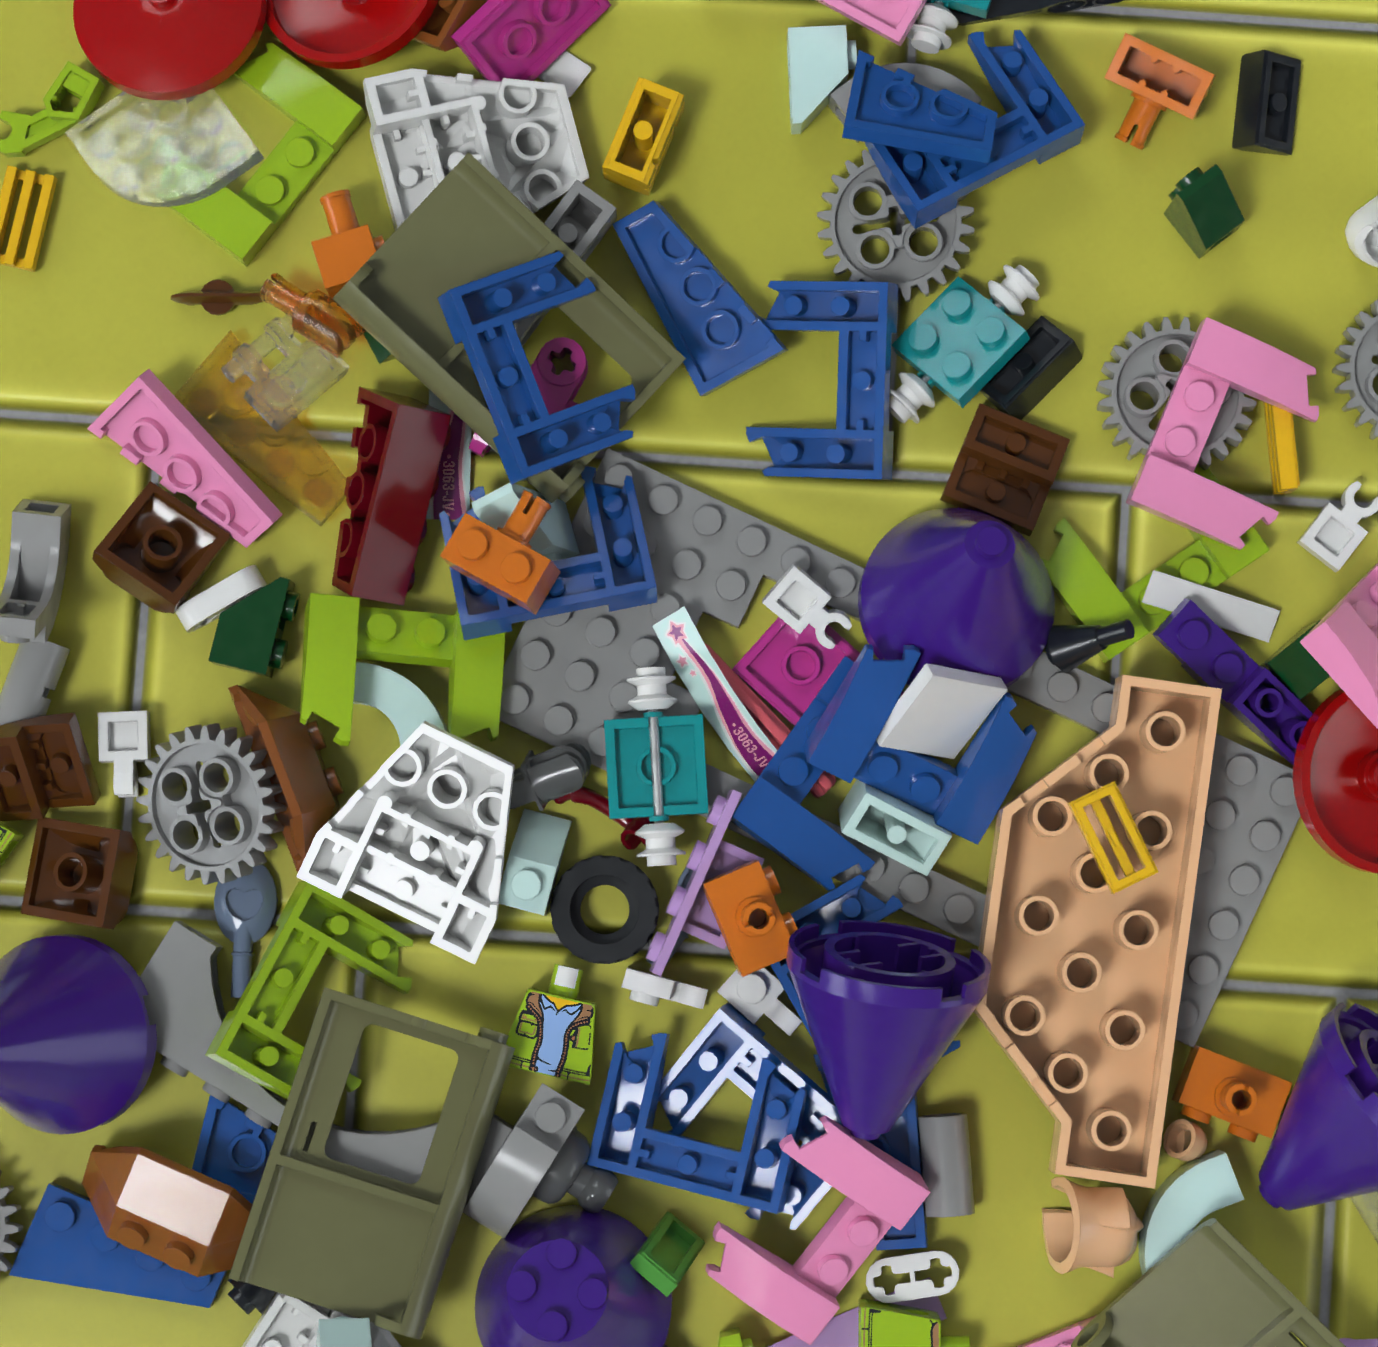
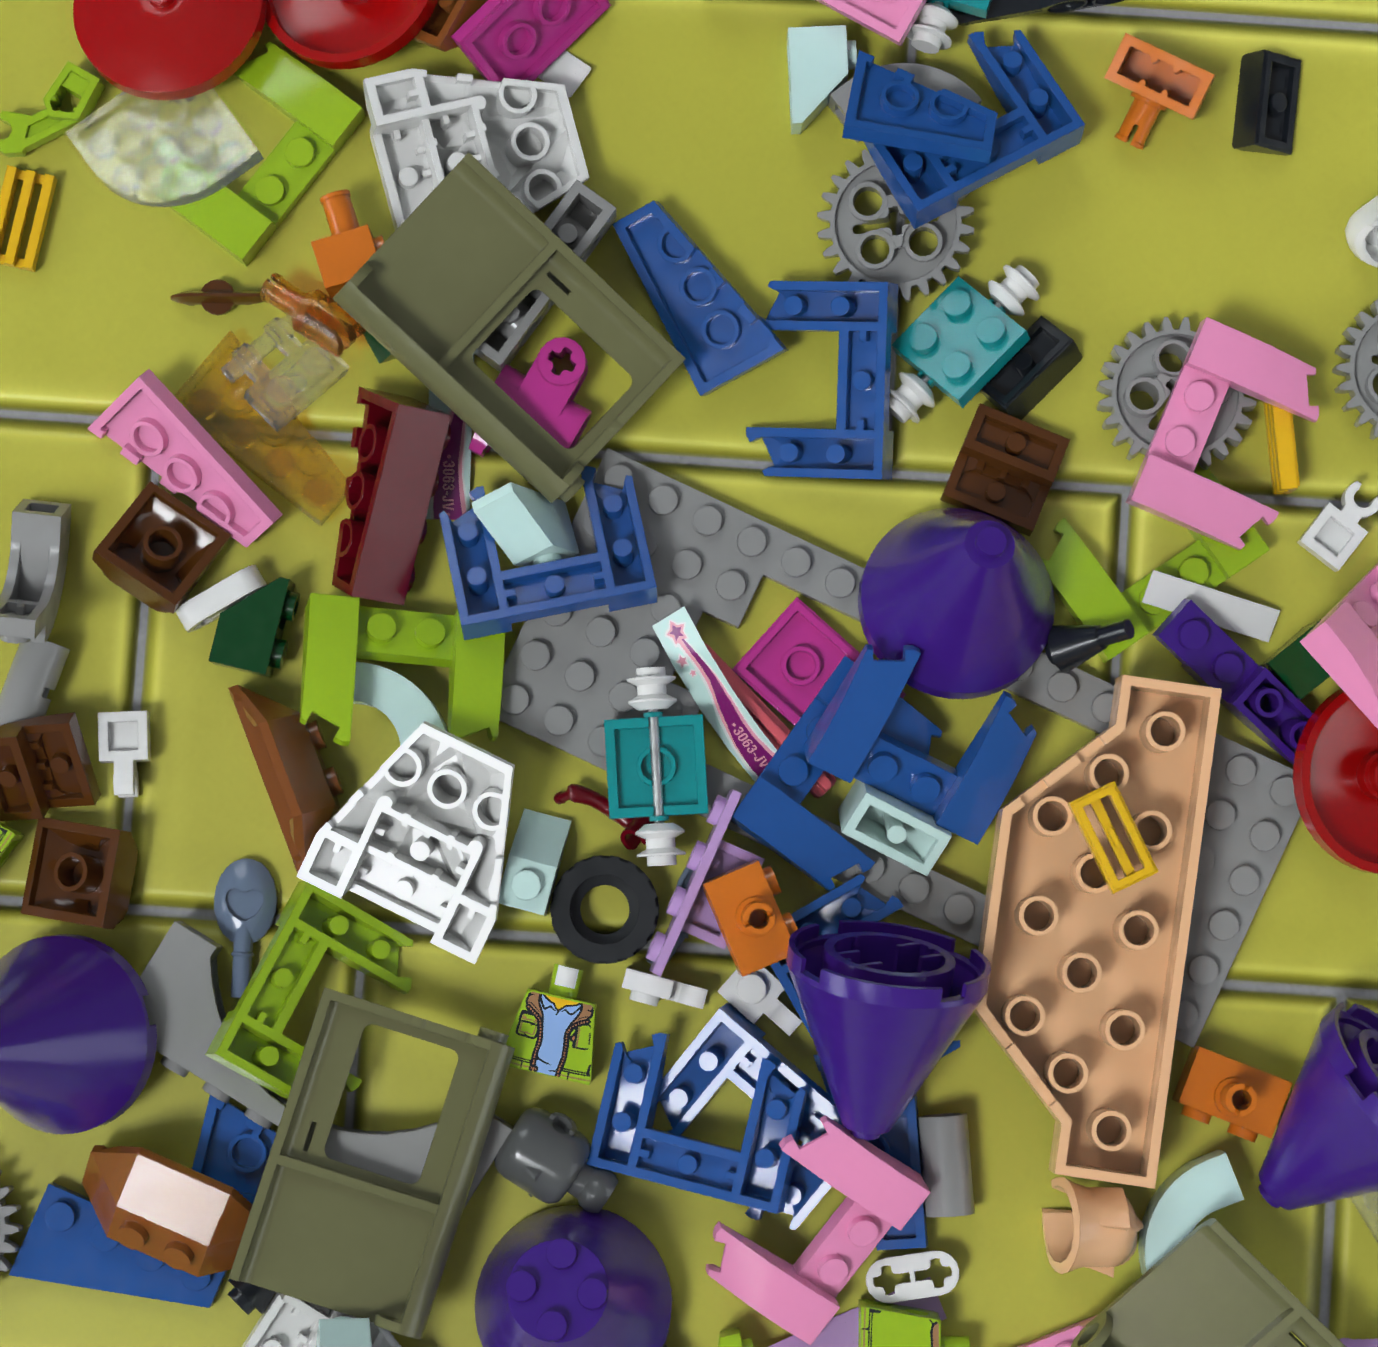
light grey gear [136,723,287,885] -> none
blue wedge [437,251,636,485] -> none
orange brick [440,490,561,615] -> none
light grey arch [463,1083,585,1238] -> none
dark grey arm [510,743,591,811] -> none
yellow brick [602,77,685,196] -> none
bright green tile [630,1211,705,1297] -> none
white plate [762,563,852,649] -> none
white tile [876,663,1008,759] -> none
light nougat hinge [1163,1119,1208,1161] -> none
dark green slope [1164,164,1245,259] -> none

